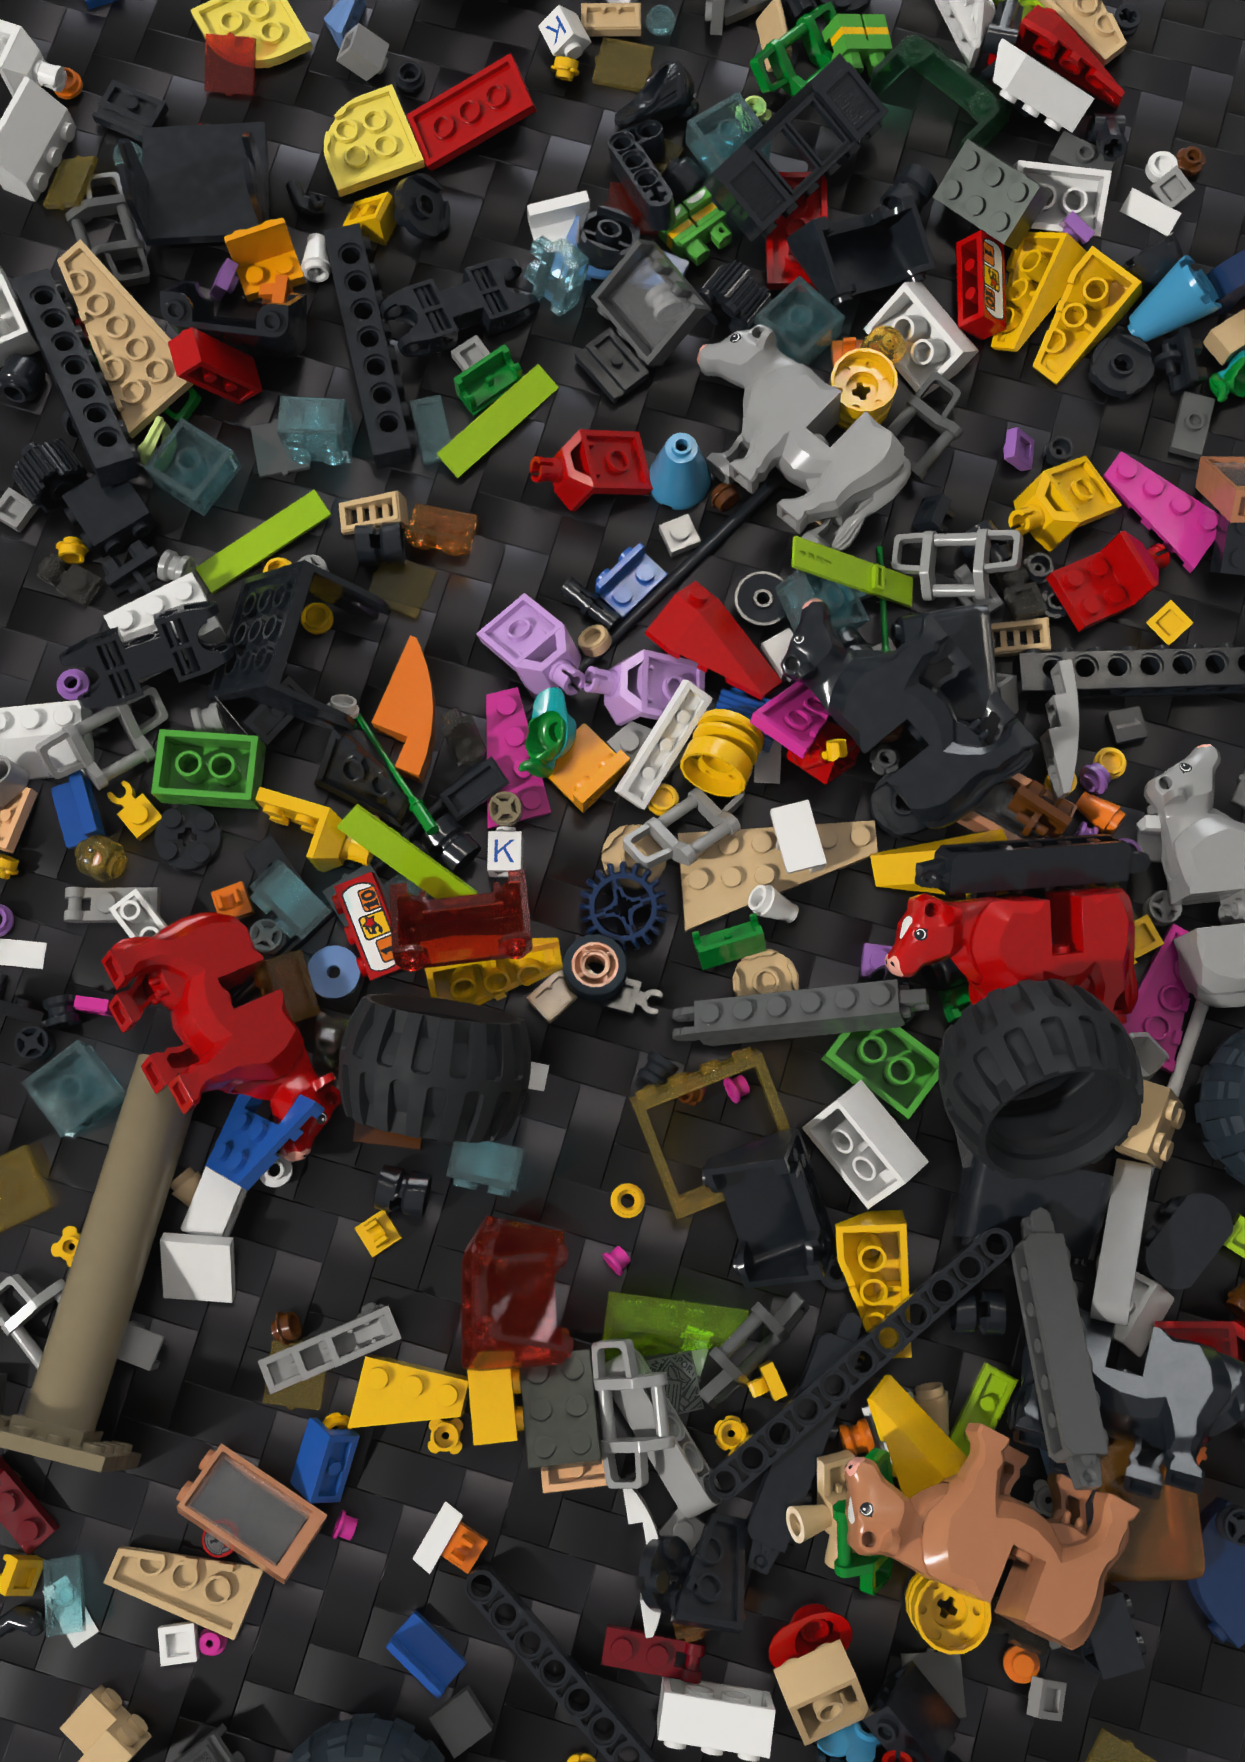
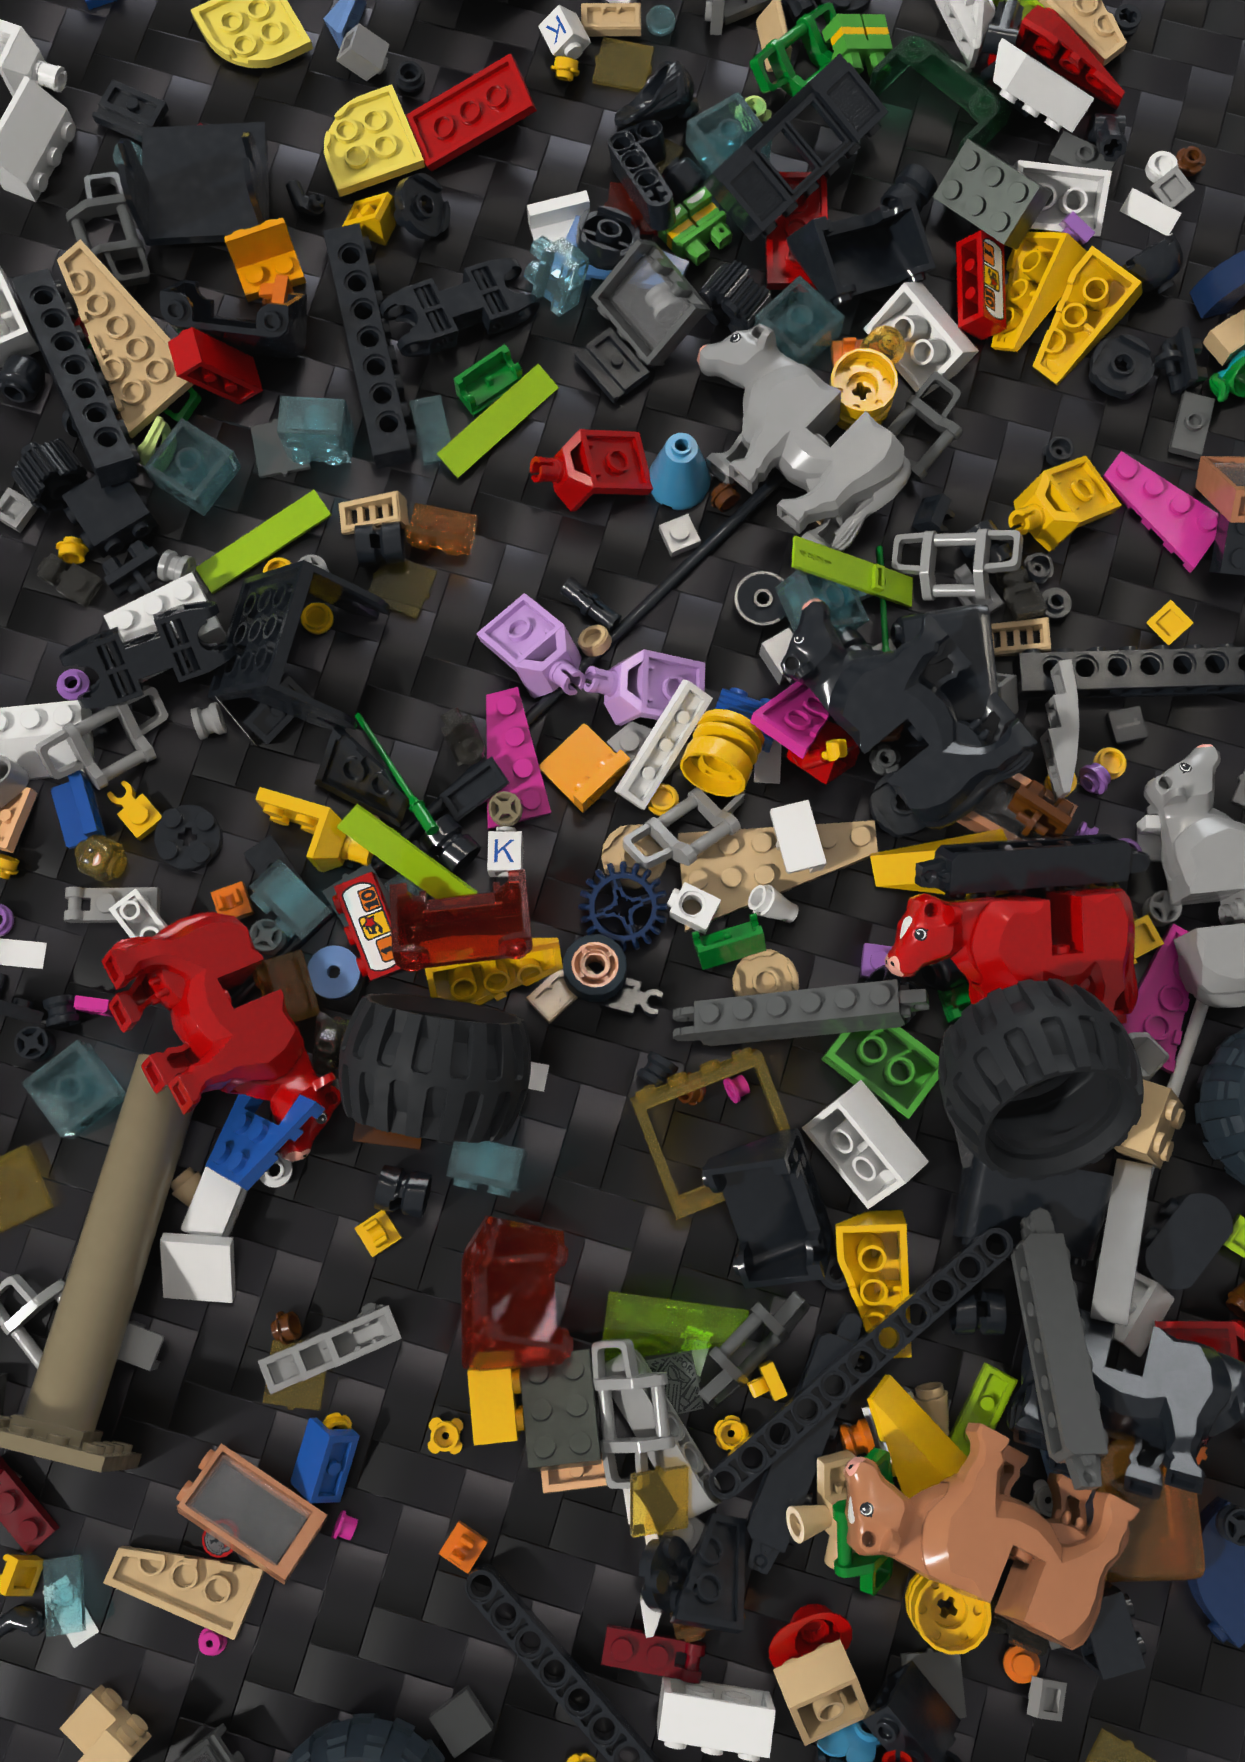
clear yellow piece [43,155,98,210] -> none
yellow plate [51,1226,81,1267] -> none
orange plate [54,67,83,99] -> none
bright green brick [151,729,266,810] -> none
white plate [158,1621,200,1666] -> none
clear red piece [204,32,256,97] -> none
medium lavender plate [209,258,239,301] -> none
white cone [301,233,332,283] -> none
white plate [327,694,359,719] -> none
yellow wedge [348,1354,469,1428] -> none
orange slope [371,635,436,784] -> none
blue panel [386,1610,467,1699] -> none
white sticker [413,1501,463,1574] -> none
light grey plate [451,335,490,372] -> none
green hair [519,687,577,778] -> none
bracket [595,542,668,621] -> none
dark pink piece [602,1246,631,1276] -> none
yellow plate [611,1183,645,1218] -> none
red wedge [645,581,783,700] -> none
medium lavender plate [1003,427,1035,472] -> none
red plate [1046,530,1170,632] -> none
orange cone [1075,791,1127,836] -> none
dark azure cone [1127,255,1222,342] -> none
none -> clear yellow piece [630,1465,689,1538]
none -> white brick [667,882,721,935]

